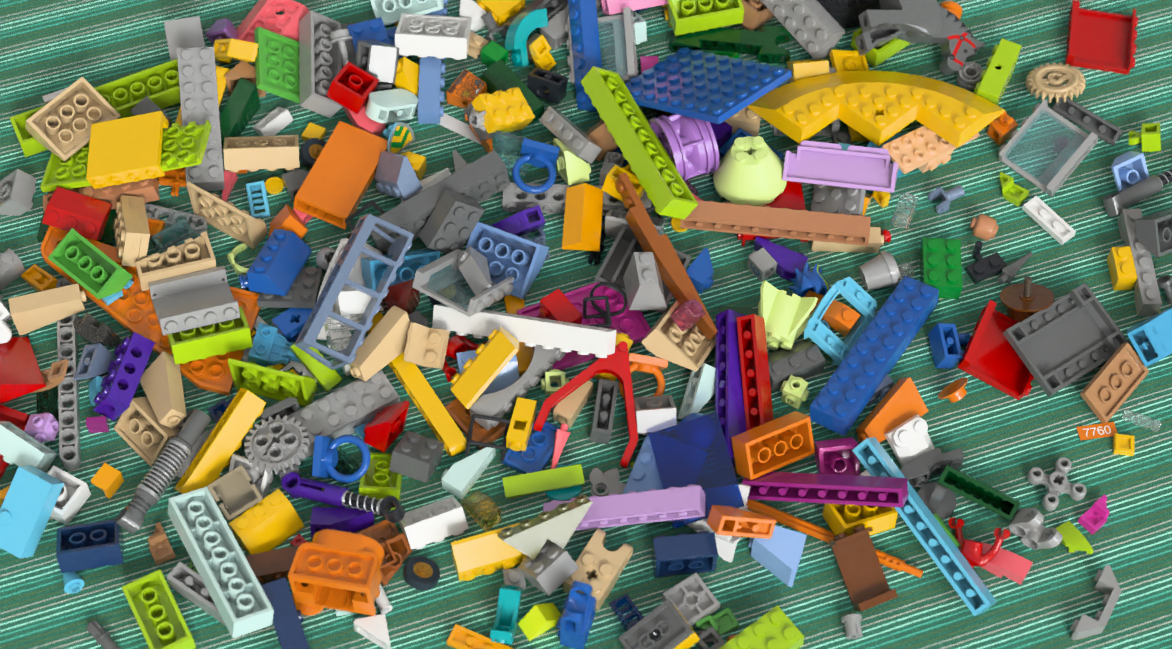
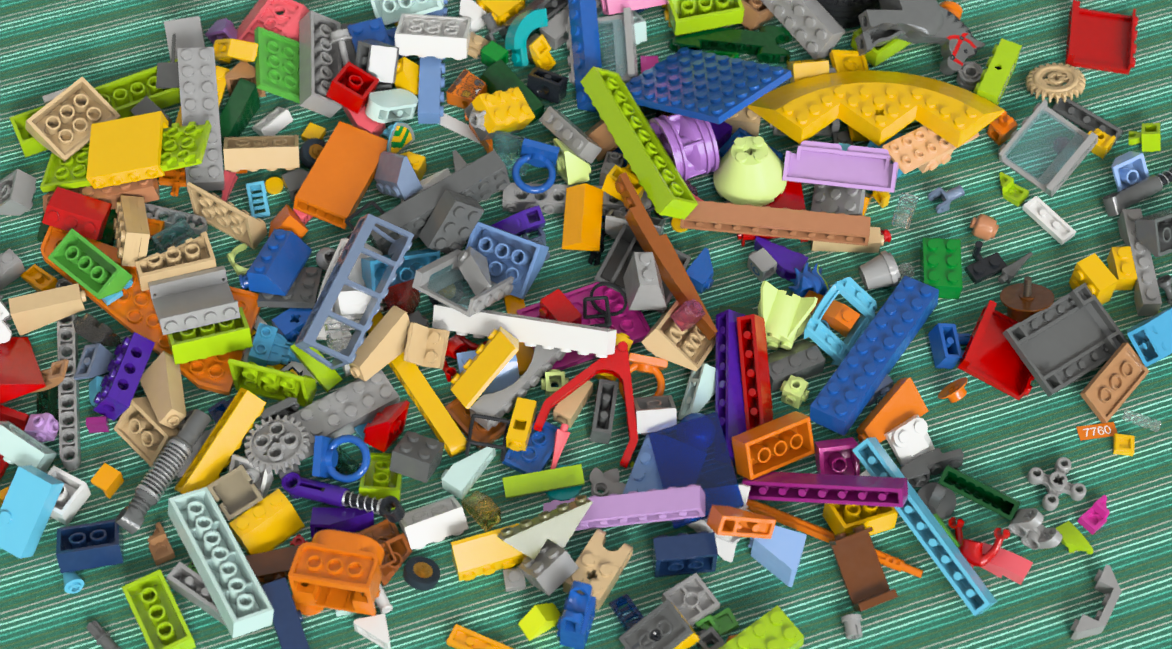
teal arch [490,584,523,644] -> none
none -> dark grey piece [156,34,179,89]
none -> yellow brick [1069,253,1118,305]
none -> yellow brick [1088,128,1116,159]

